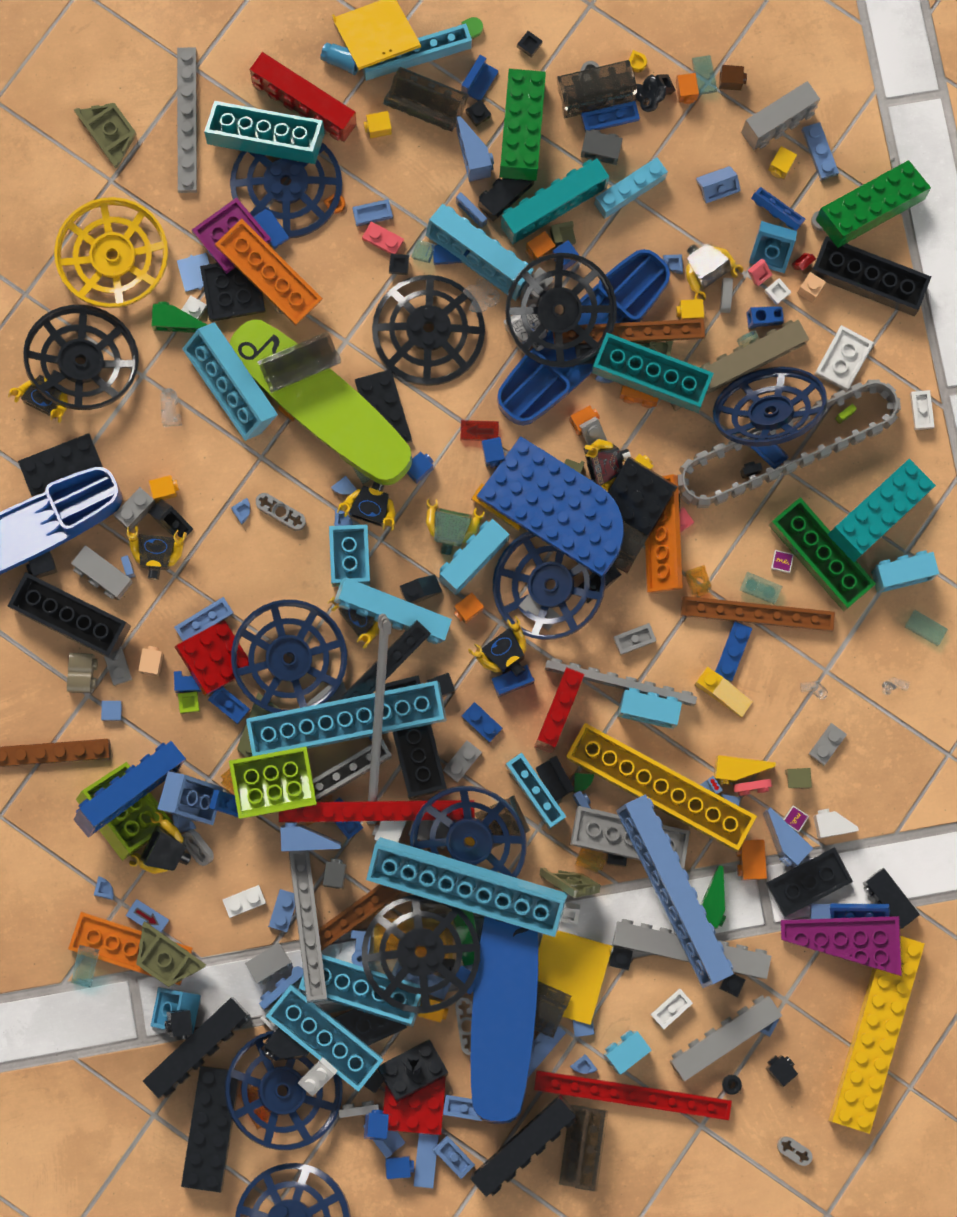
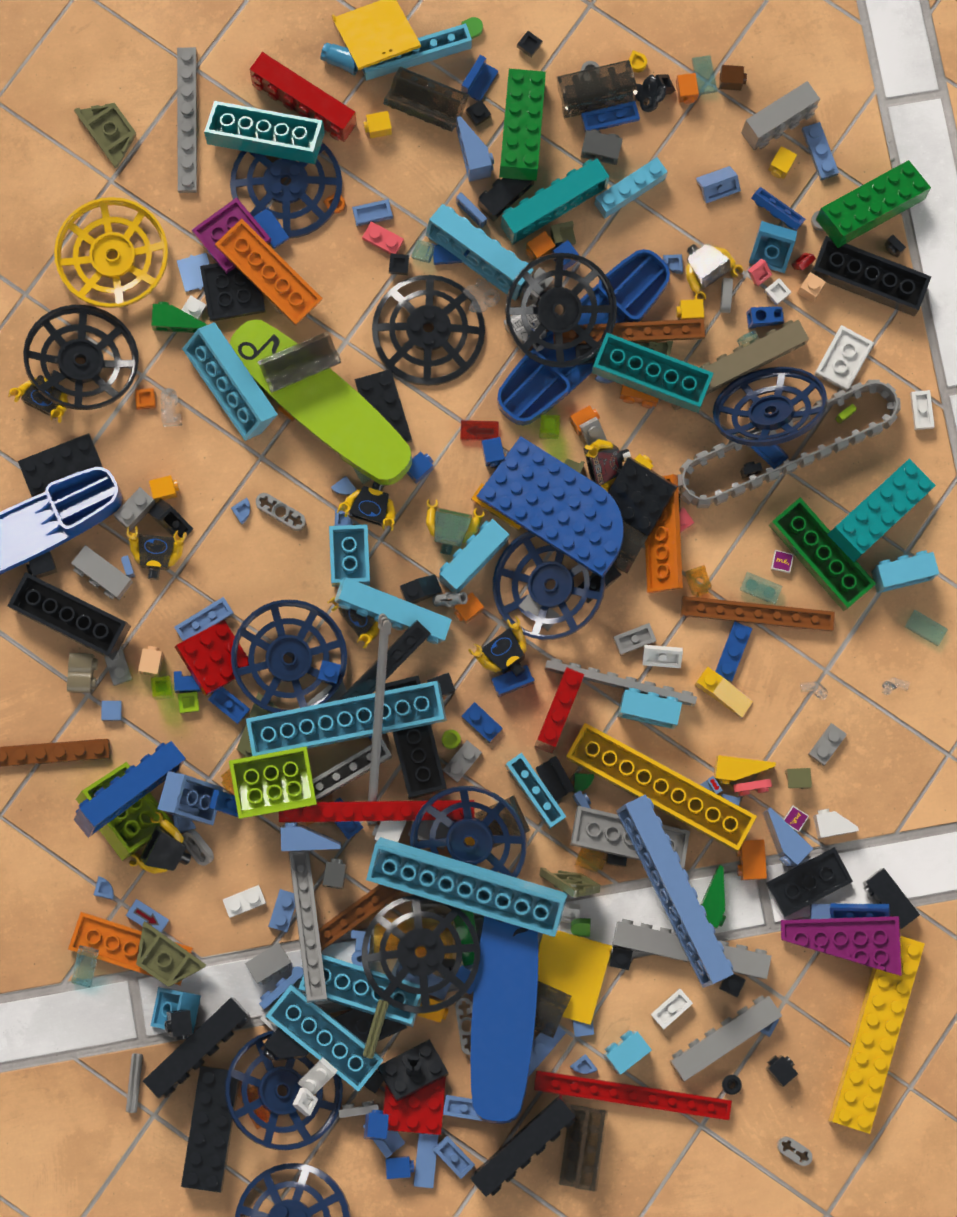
none -> light grey axle [126,1053,143,1113]
none -> orange tile [135,388,156,410]
none -> clear neon green brick [151,676,174,700]
none -> white plate [292,1088,318,1116]
none -> blue plate [317,660,341,684]
none -> olive axle [363,1000,389,1059]
none -> light grey pin [433,592,468,607]
none -> lime tile [441,730,461,749]
none -> clear neon green brick [539,415,560,439]
none -> bright green tile [571,918,591,937]
none -> white plate [642,645,683,668]
none -> black plate [884,235,906,258]

